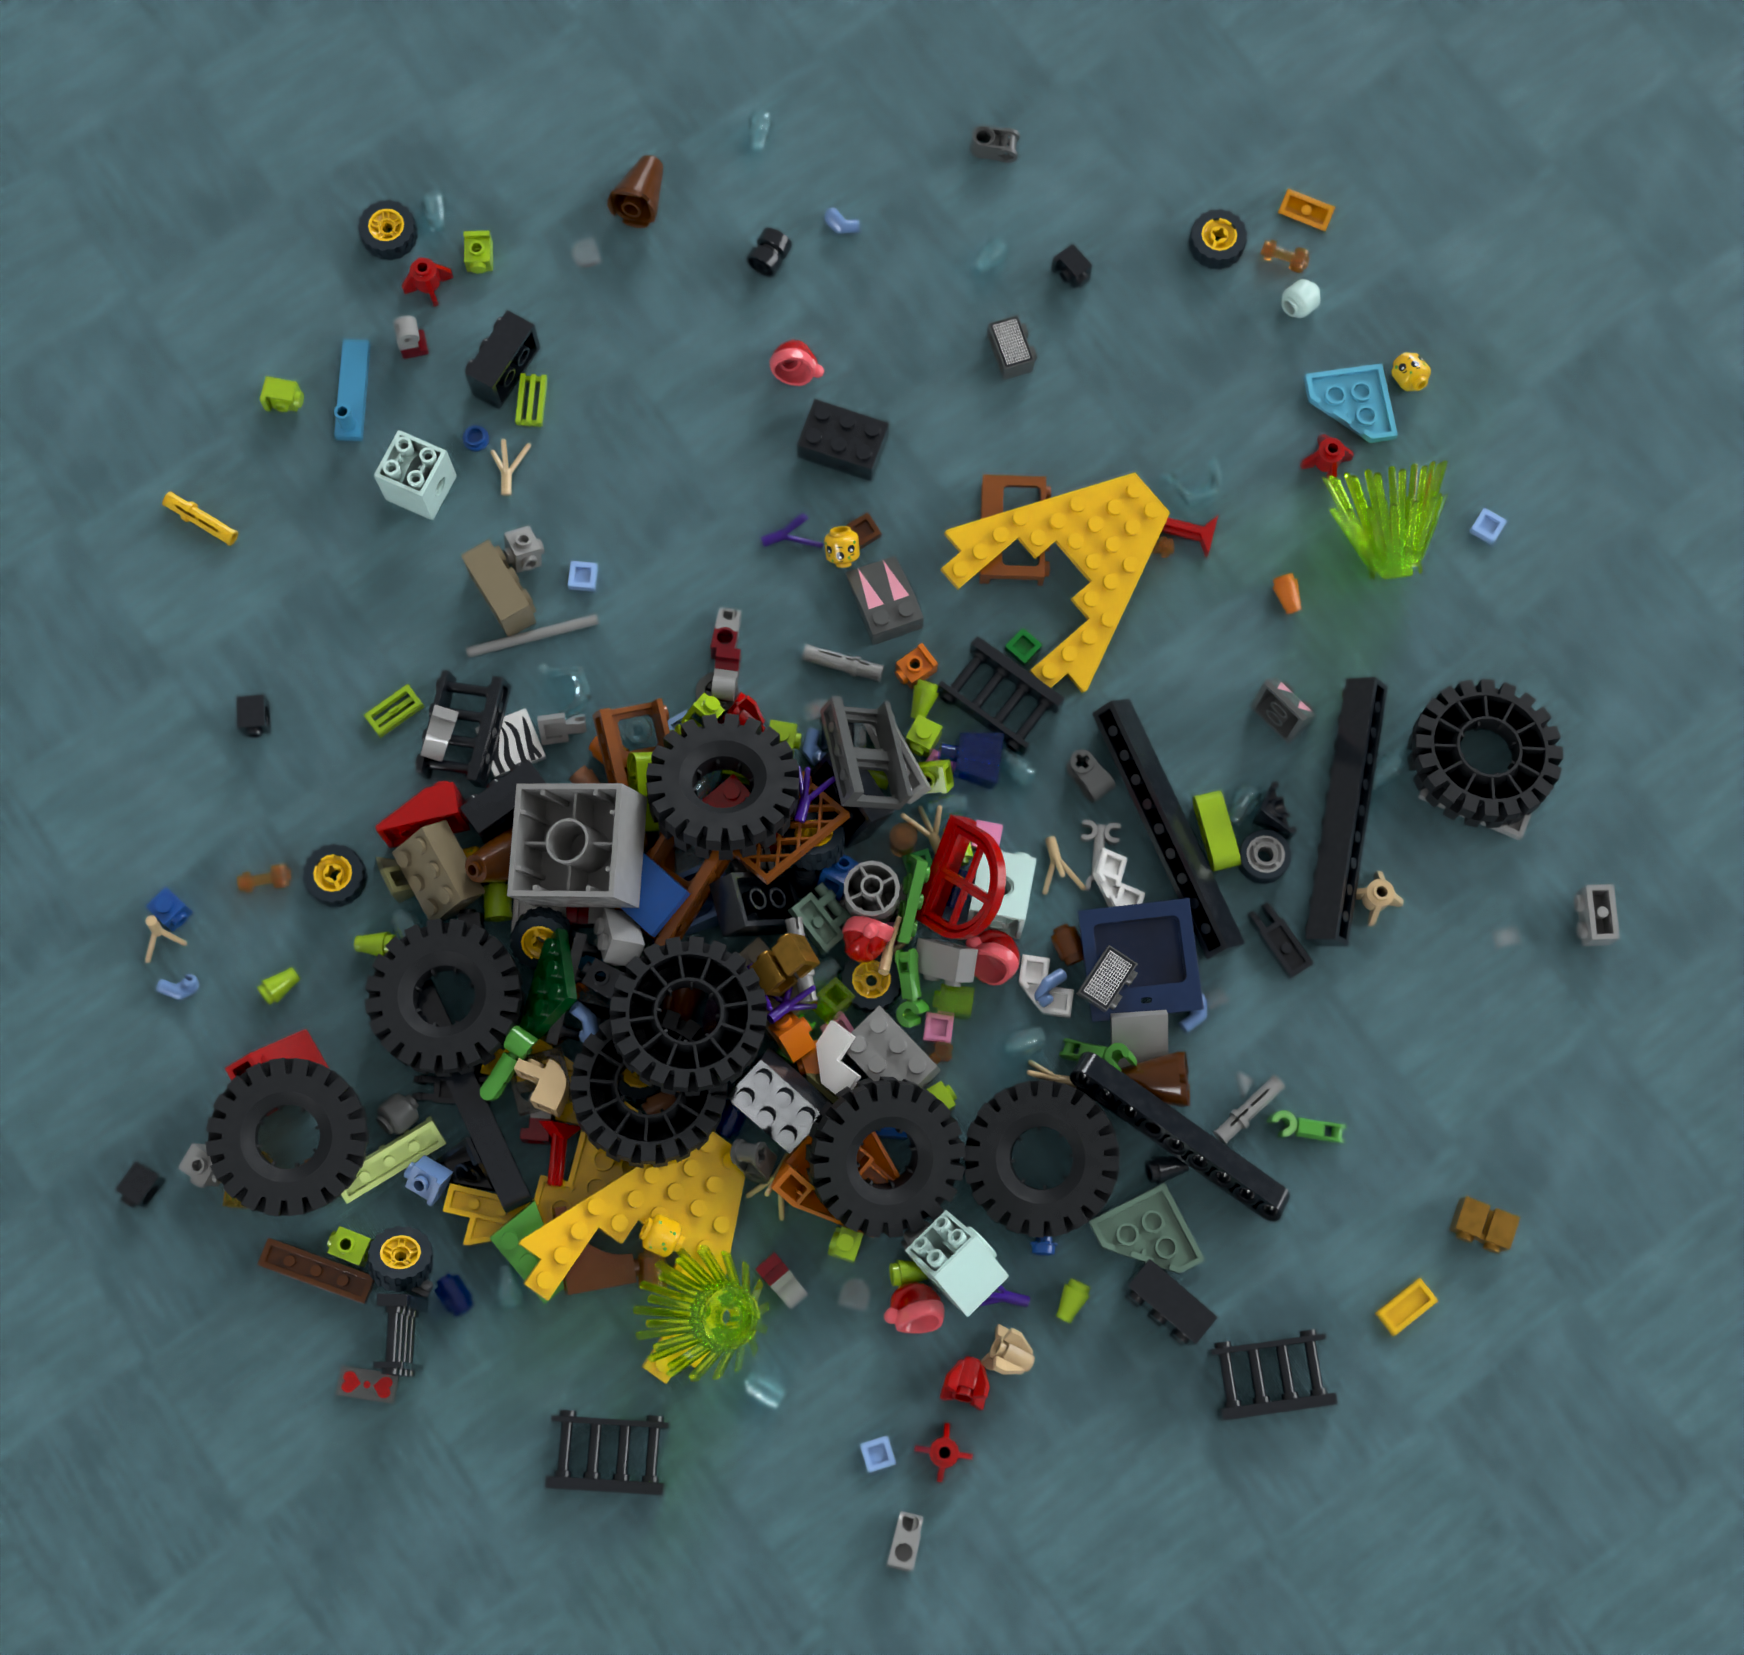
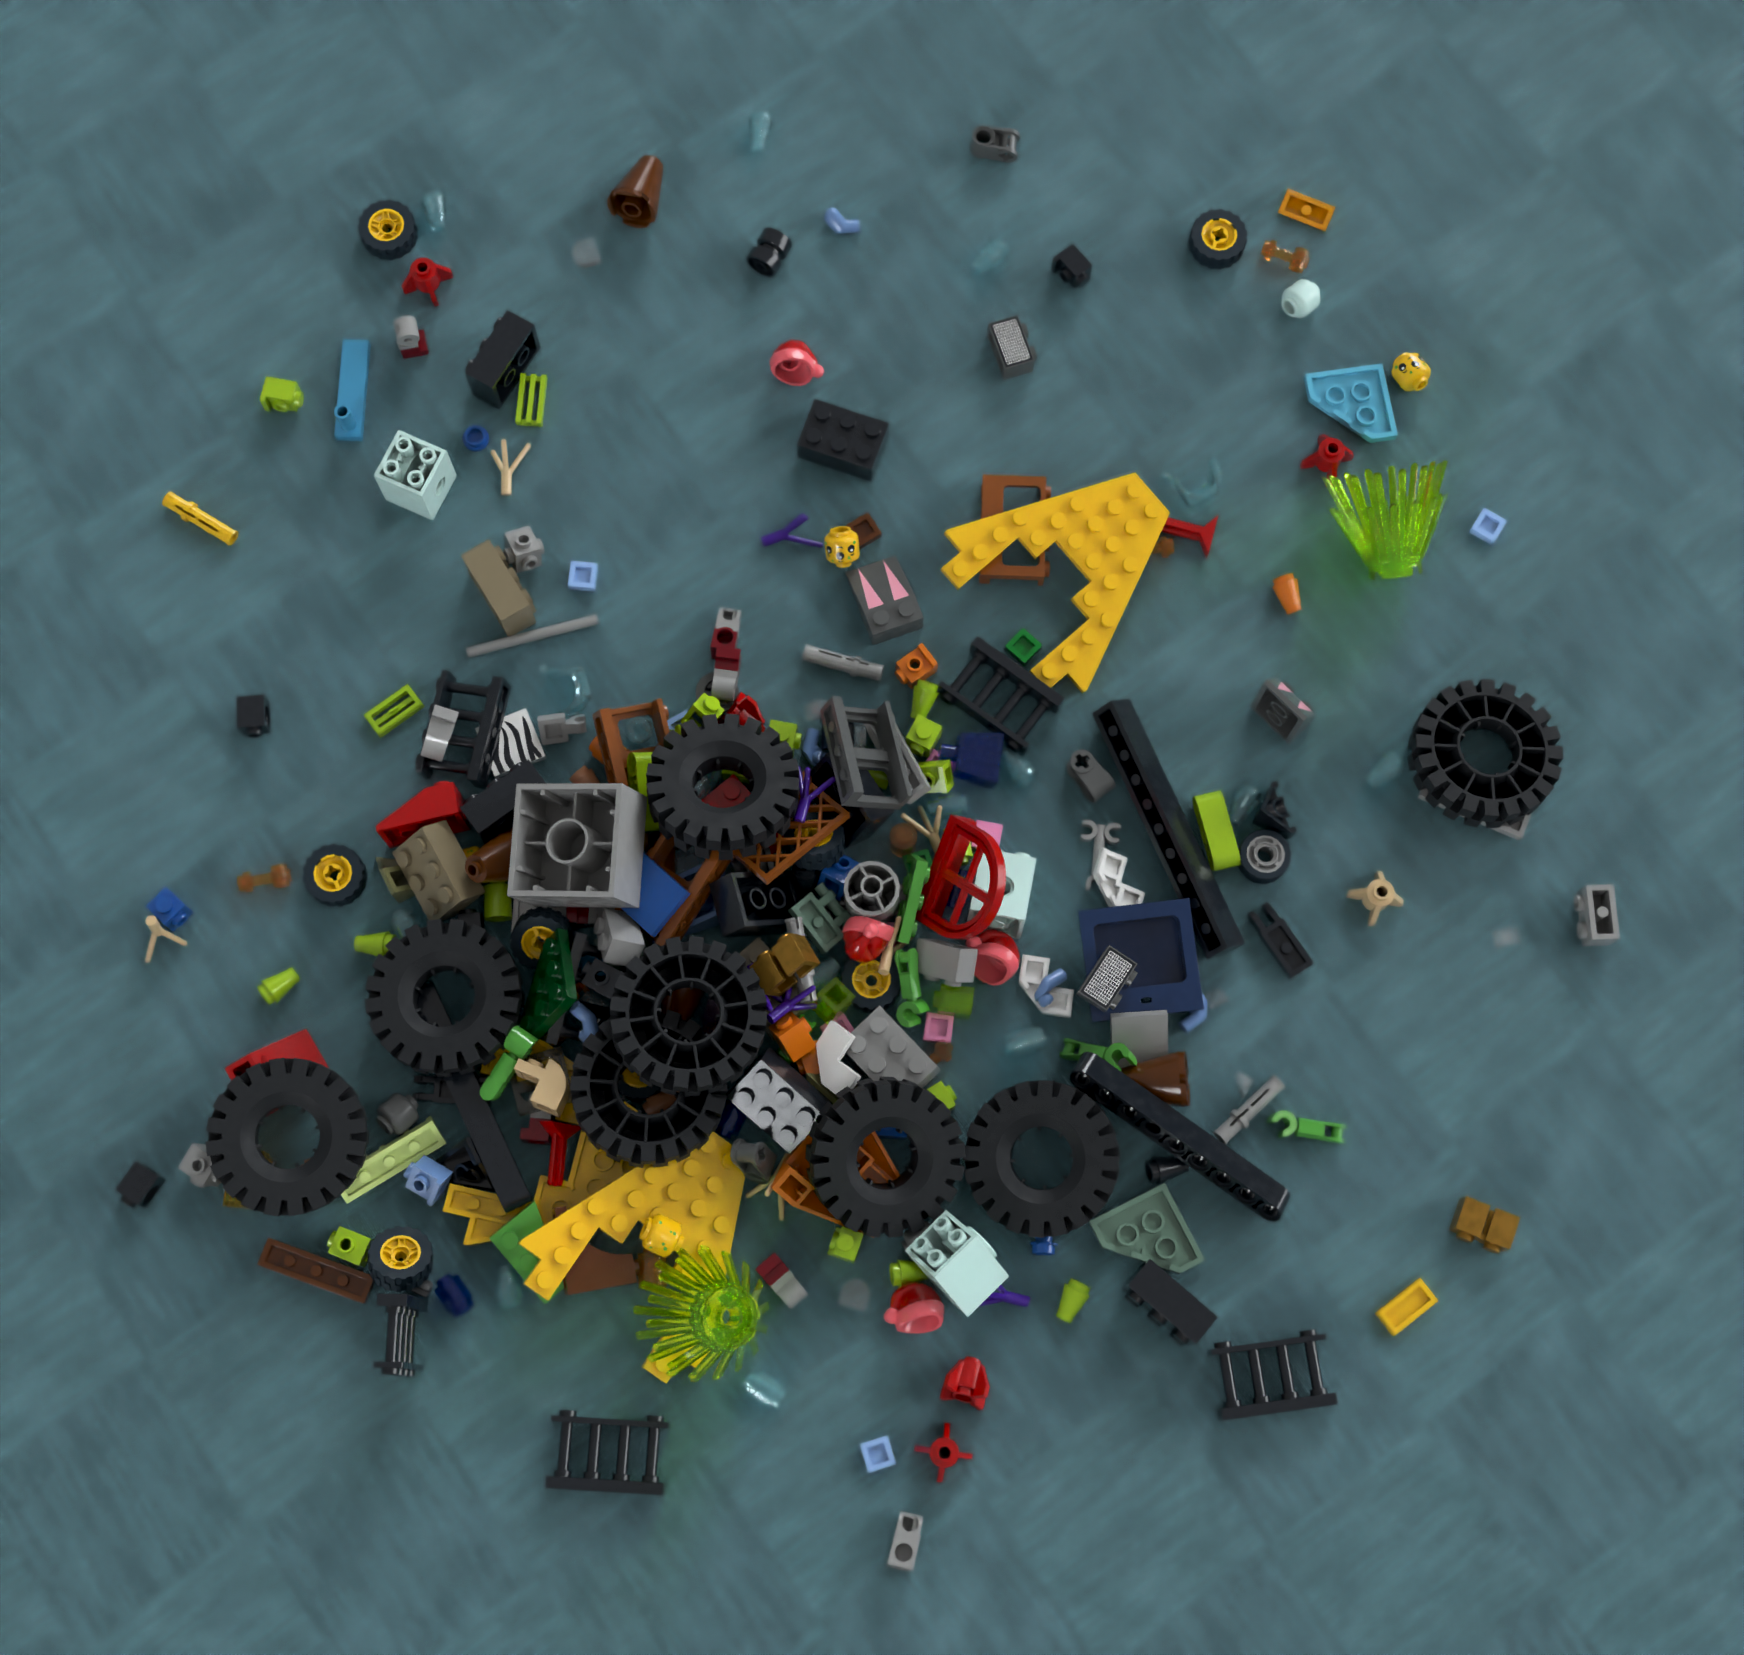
medium blue arm [156,974,199,1000] -> none
dark grey tile [335,1365,400,1404] -> none
lime brick [463,231,493,274] -> none
tan brick [981,1324,1035,1375] -> none
tan plant [1027,1060,1076,1087] -> none
tan plant [1042,836,1086,895] -> none
reddish brown brick [1050,923,1083,967] -> none
black brick [1305,677,1388,947] -> none

